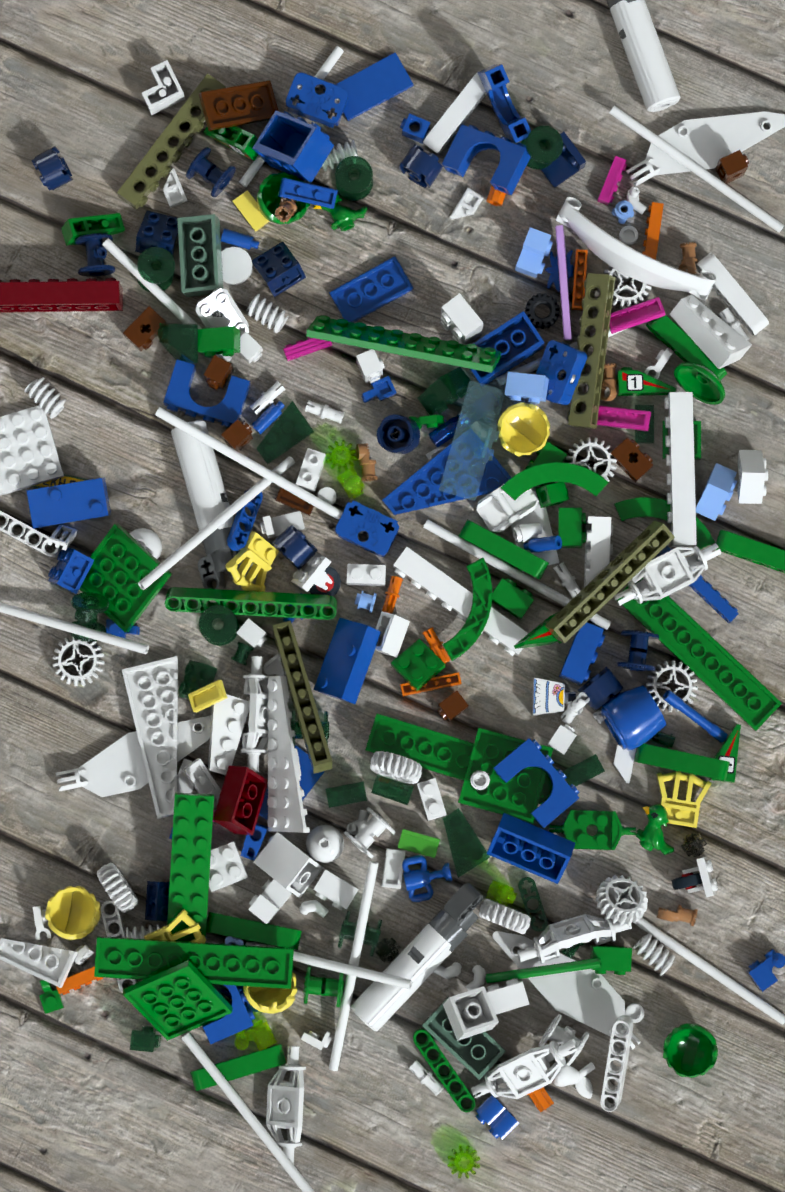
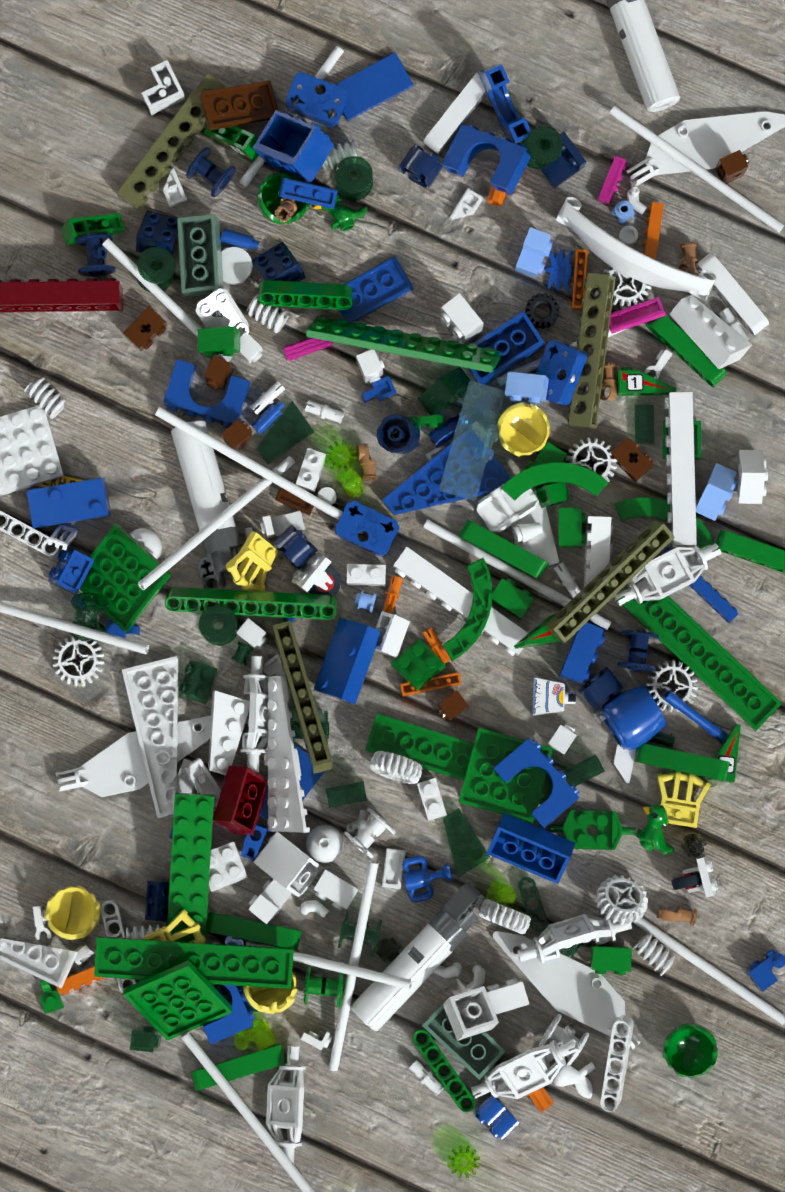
dark blue brick [32,146,73,191] -> none
white gear [97,863,138,913] -> none
clear green slope [158,322,198,363] -> none
light yellow tile [188,680,227,713] -> none
blue beam [227,489,263,551] -> none
light yellow tile [232,190,270,232] -> none
clear green plate [371,775,414,805] -> none
bright green panel [398,829,440,858] -> none
blue brick [400,113,430,144] -> none
white plate [470,771,490,790] -> none
green piece [485,958,602,984] -> none
blue cylinder [524,535,562,553] -> none
lavender tile [555,225,573,342] -> none
white pin [561,692,590,724] -> none
dark pink plate [597,405,651,431] -> none
white tile [625,1003,644,1023] -> none
green dish [674,362,725,405] -> none
none -> green beam [259,280,352,310]

